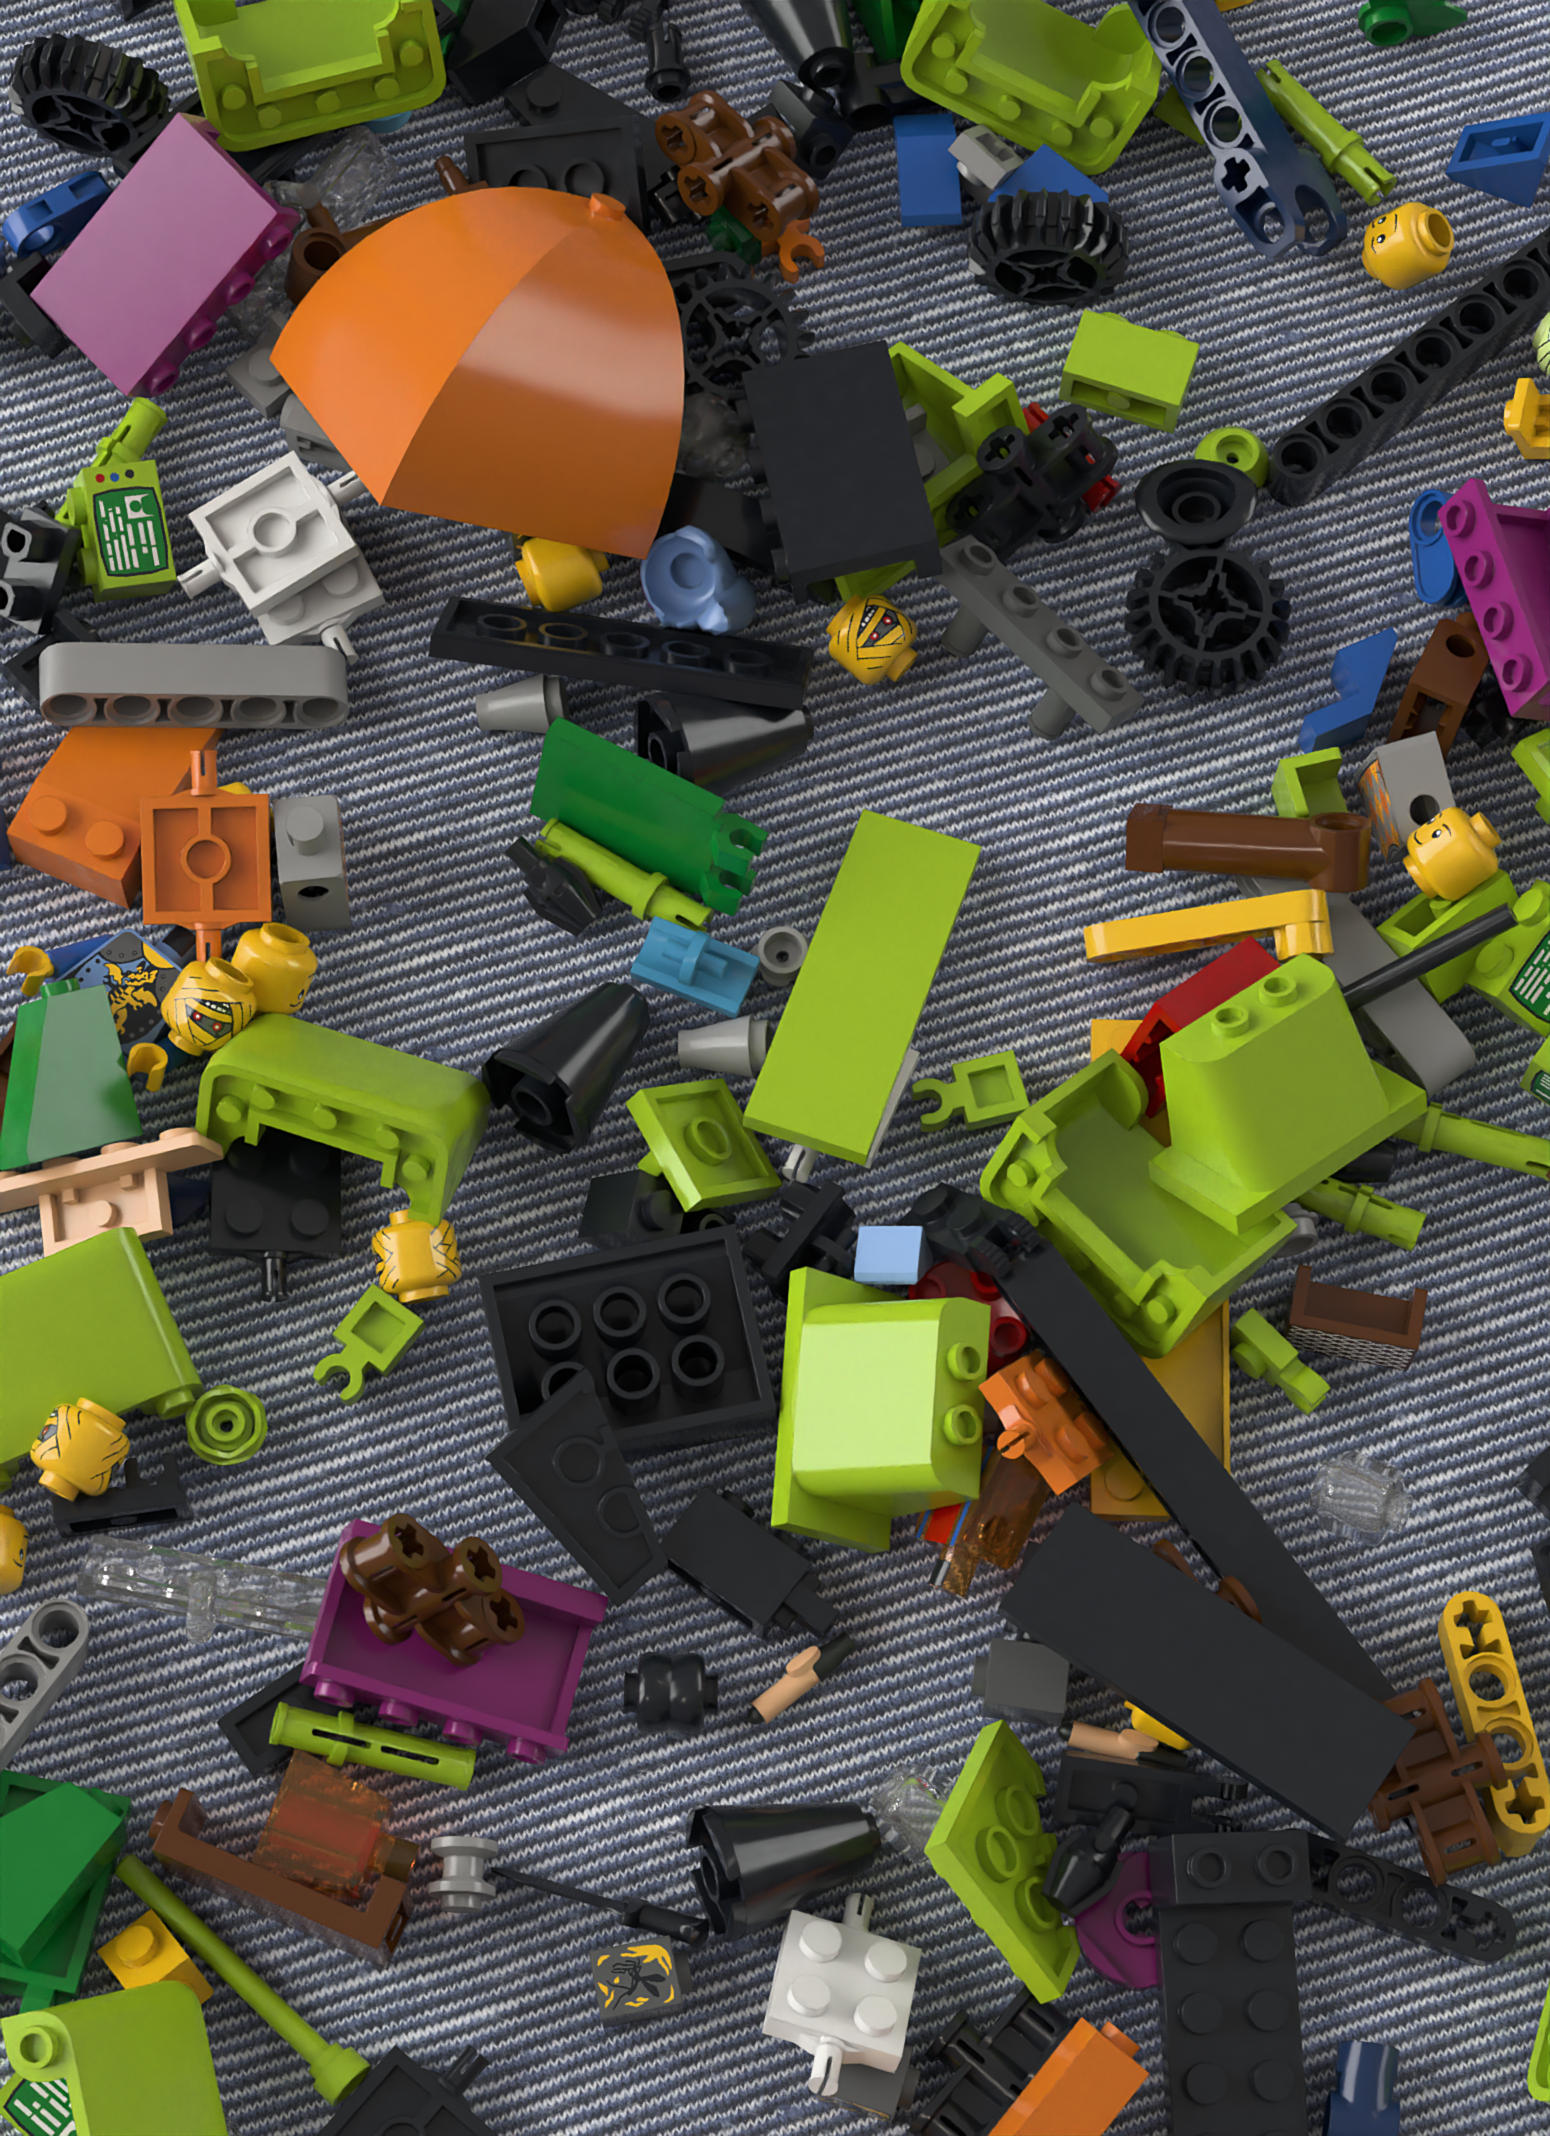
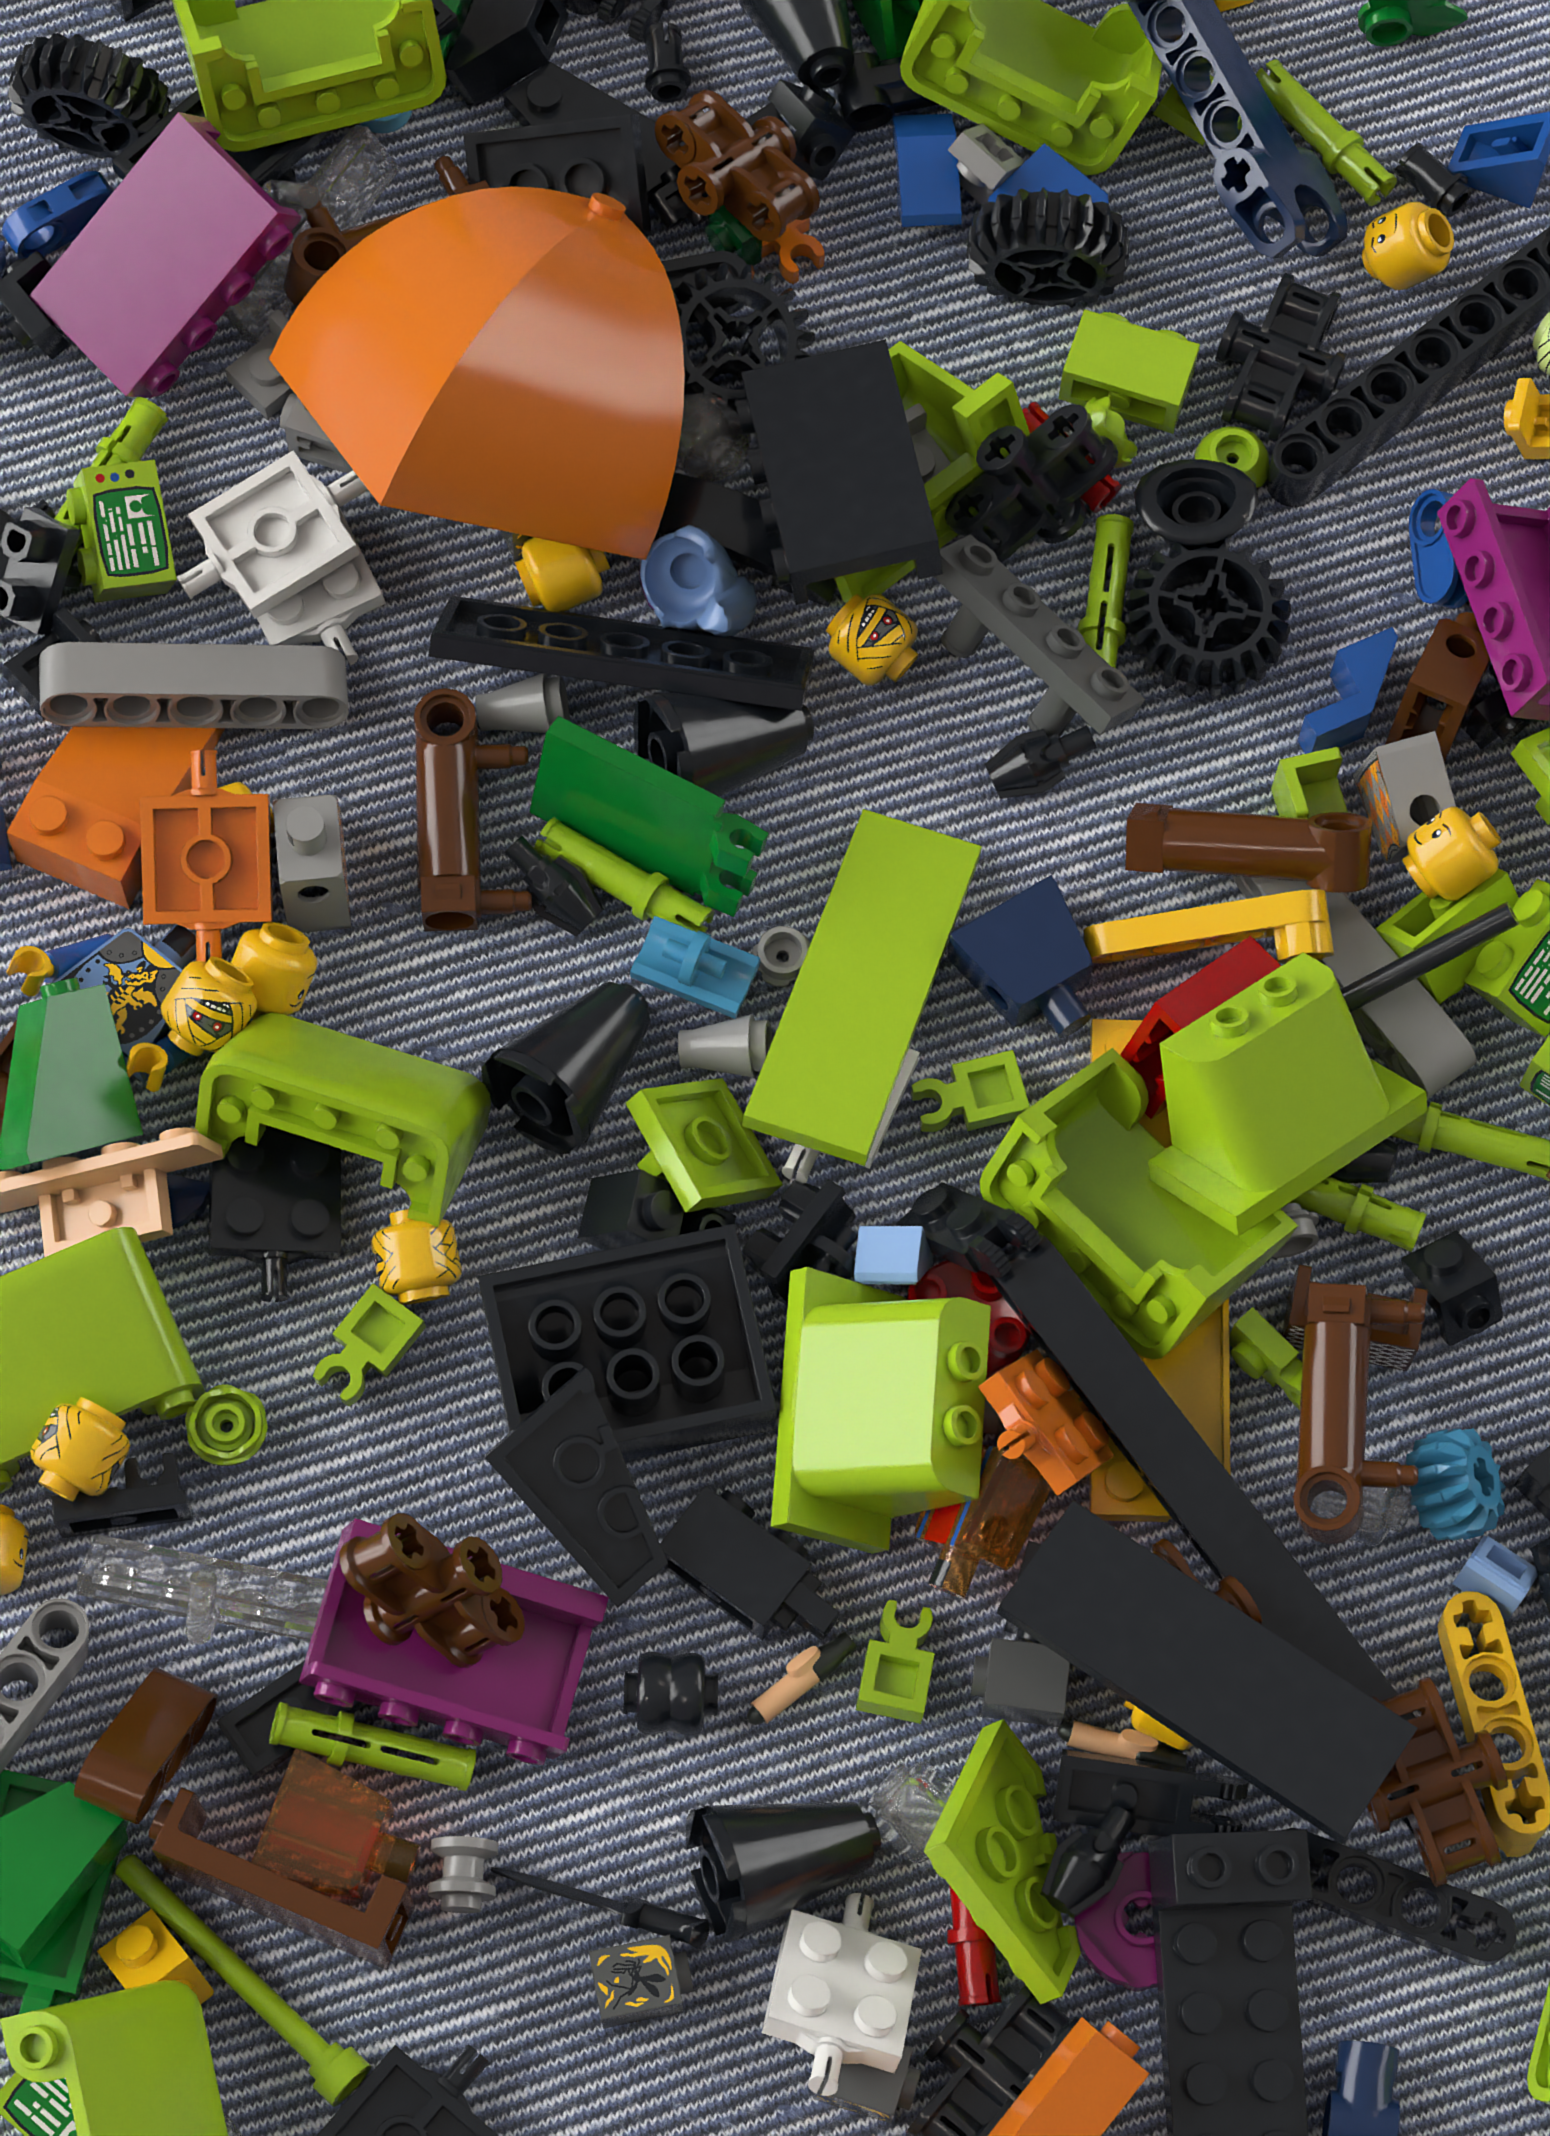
none -> reddish brown beam [74,1667,218,1824]
none -> reddish brown piece [414,688,532,932]
none -> lime plate [855,1599,935,1724]
none -> dark blue torso [947,875,1093,1038]
none -> red pin [947,1885,1002,2007]
none -> black piece [985,725,1097,799]
none -> lime pin [1077,514,1134,668]
none -> lime plate [1084,396,1138,468]
none -> black axle [1215,273,1348,443]
none -> reddish brown piece [1293,1283,1425,1544]
none -> black pin [1395,143,1472,217]
none -> black bracket [1401,1230,1503,1346]
none -> dark azure gear [1406,1428,1506,1541]
none -> light blue slope [1452,1535,1538,1621]

